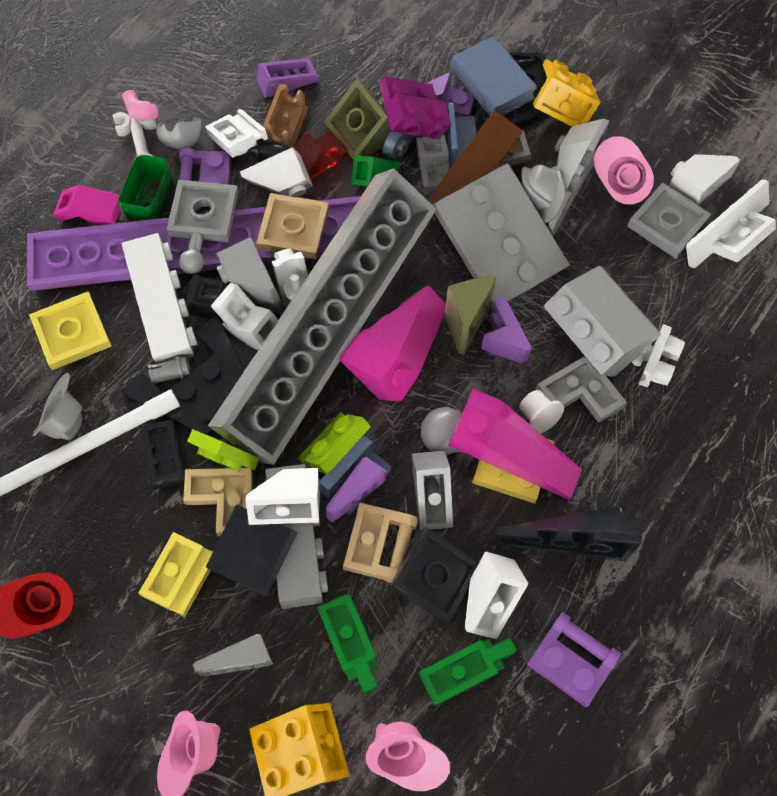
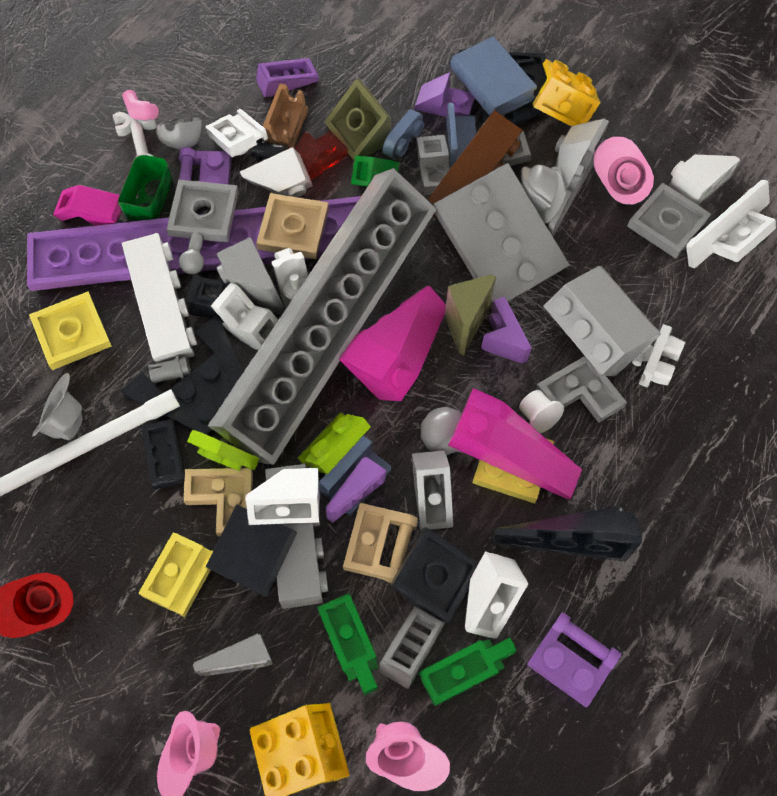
magenta plate [379,76,451,139] -> none
none -> light grey slope [379,606,445,689]

